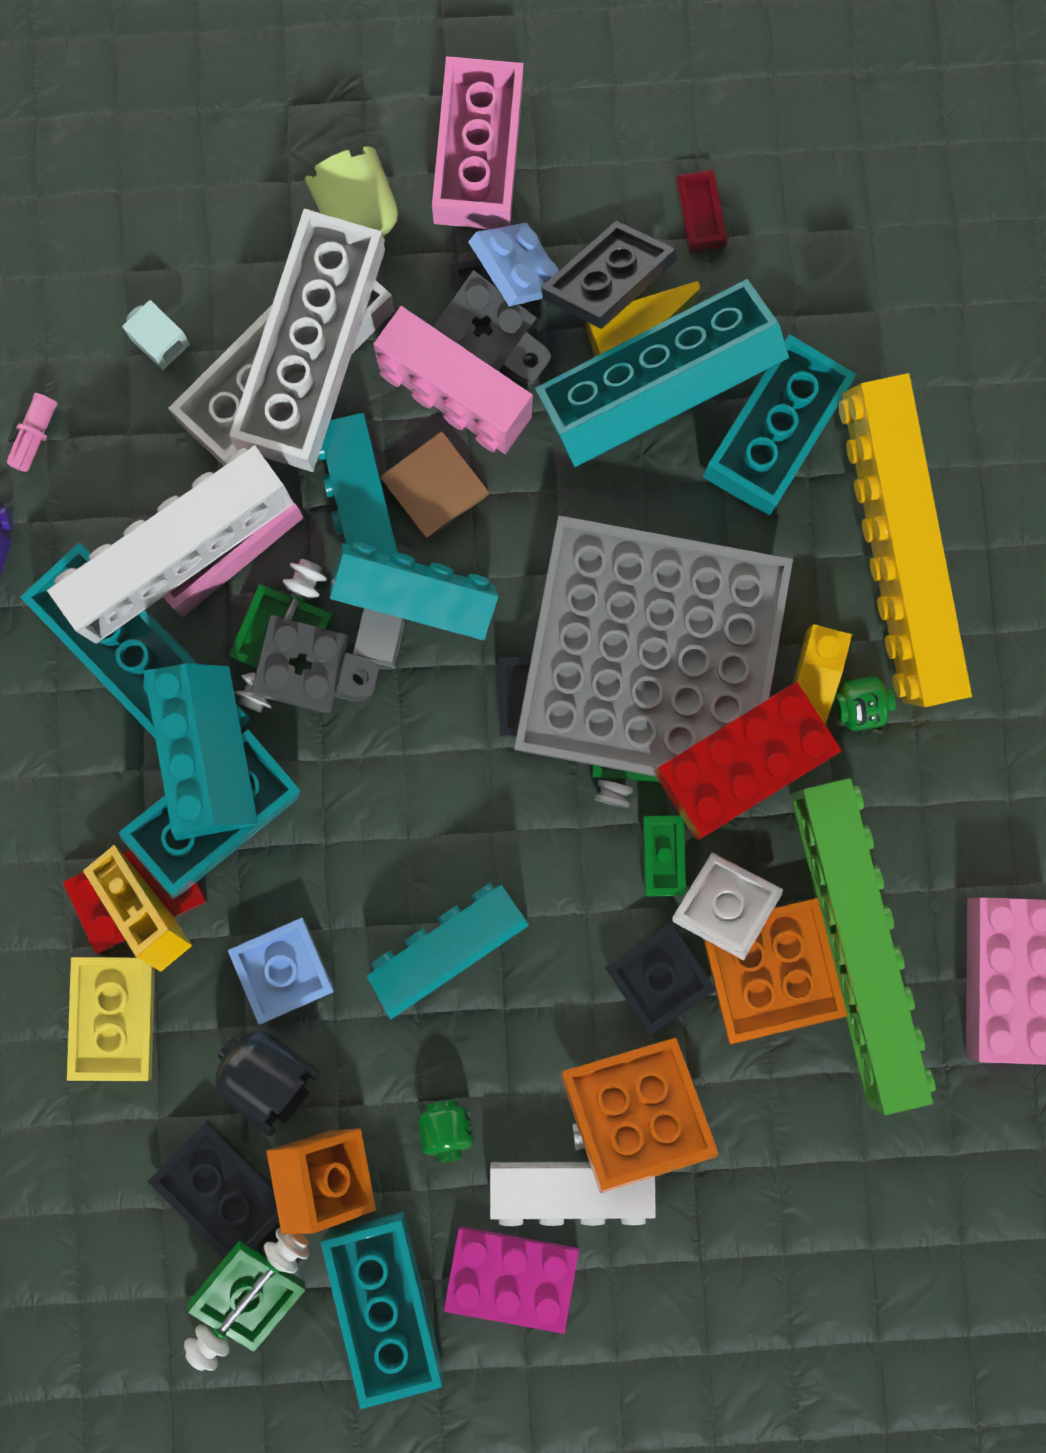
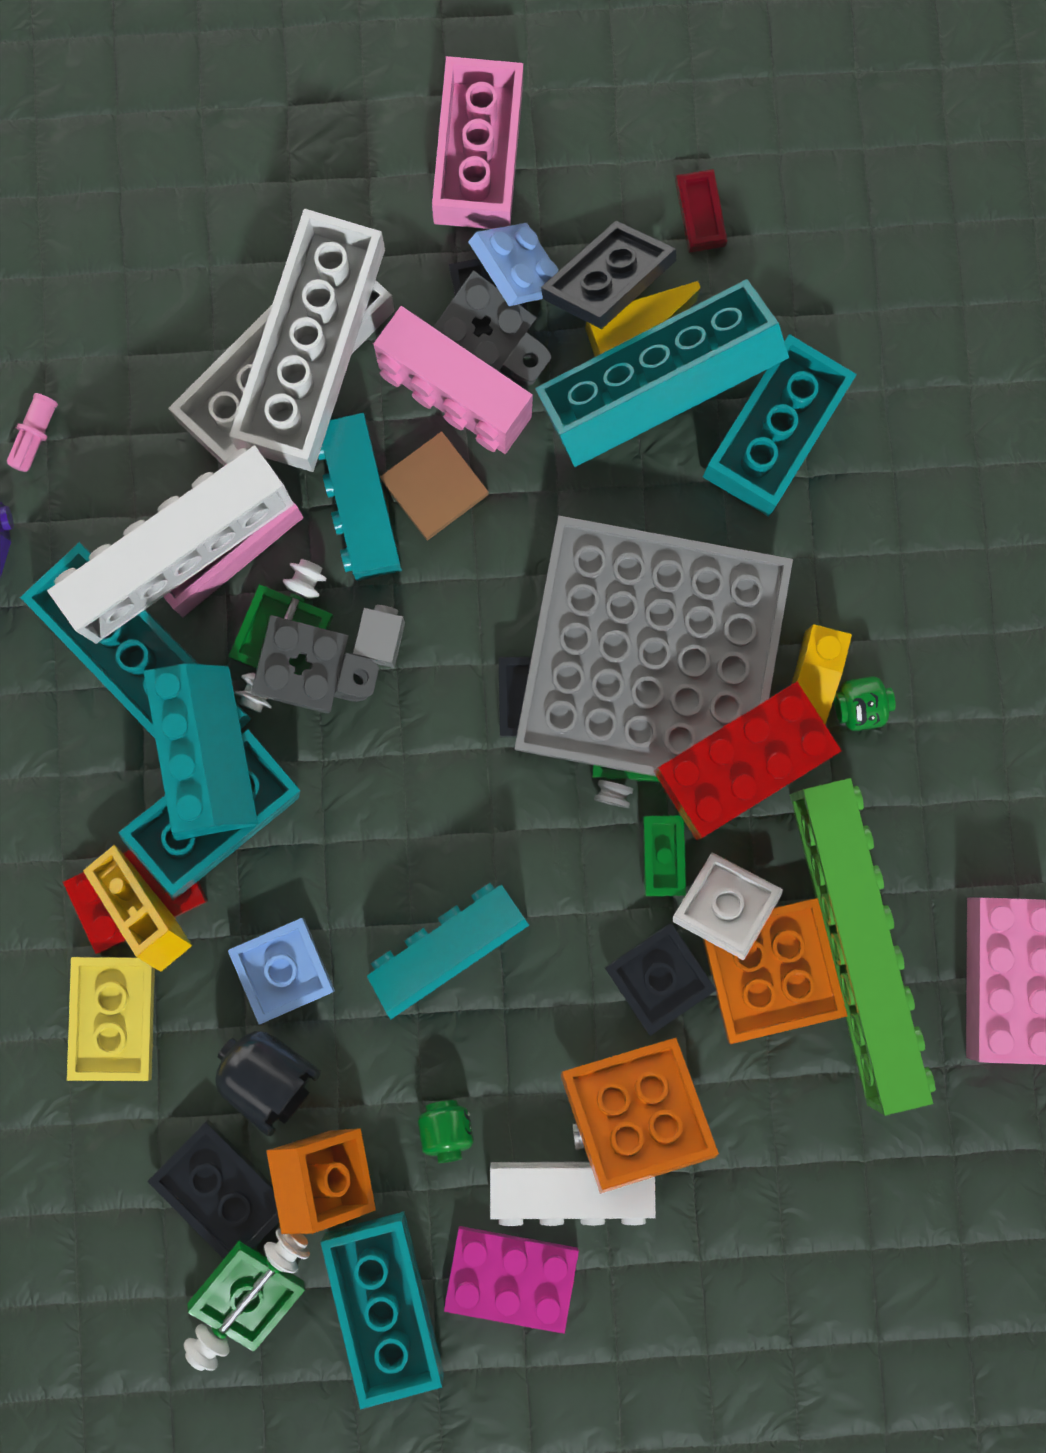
light aqua brick [122,300,190,371] -> none
yellowish green cylinder [305,146,398,242] -> none
teal brick [329,541,499,640] -> none
yellow brick [839,373,972,707] -> none

